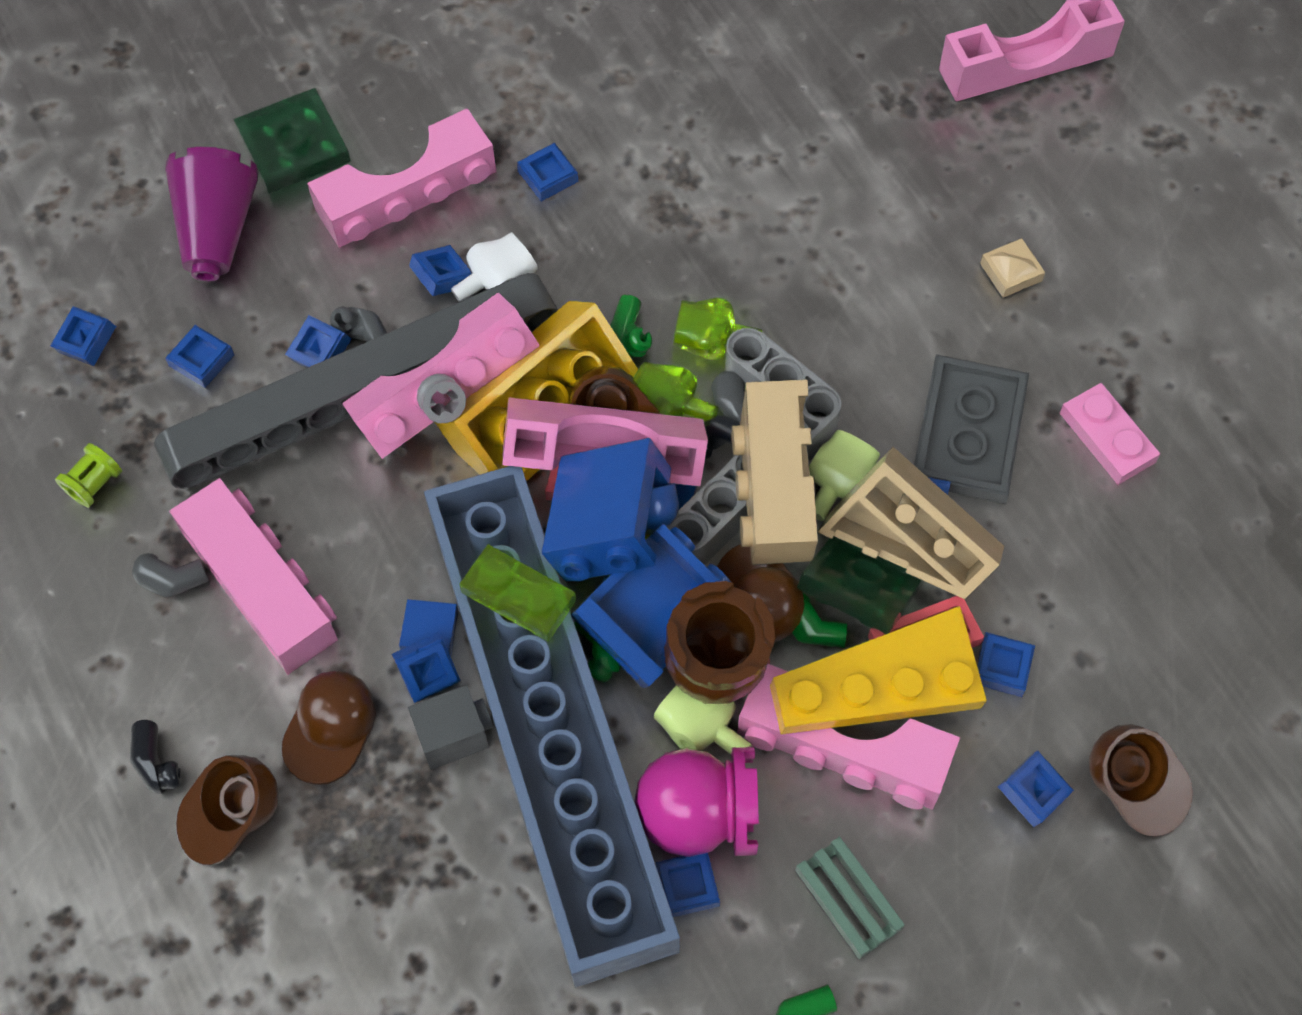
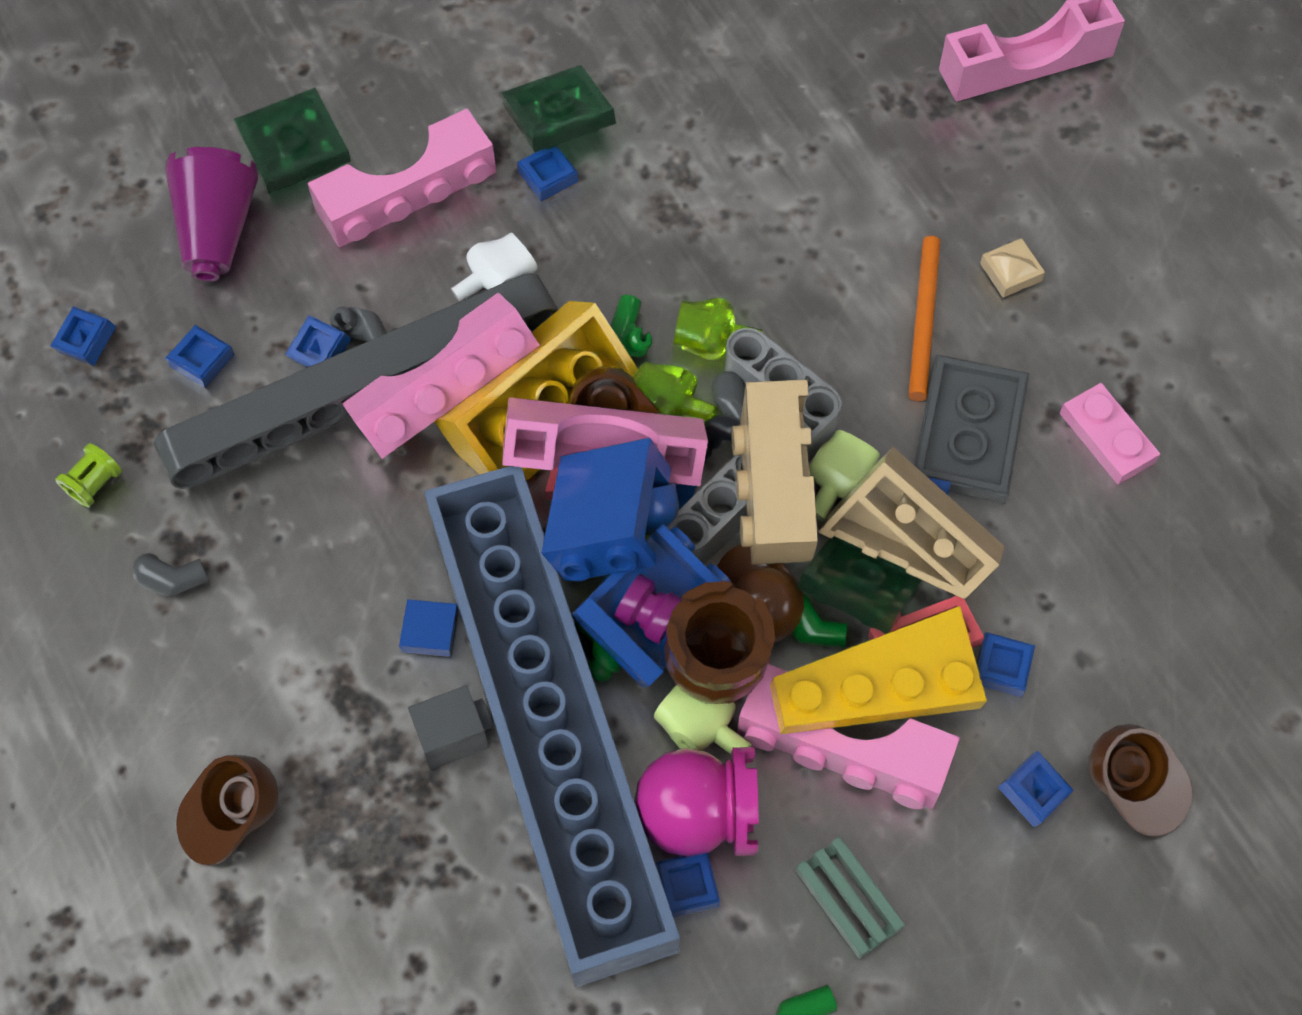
black arm [130,720,182,794] -> none
bright pink brick [169,478,338,675] -> none
reddish brown cap [282,670,376,785] -> none
blue tile [392,632,461,703] -> none
blue tile [409,245,472,296] -> none
light grey bush [417,374,466,423] -> none
clear neon green plate [459,544,576,642] -> none
none -> clear green plate [501,65,616,153]
none -> magenta wheel [614,573,681,645]
none -> orange bar [908,236,941,401]

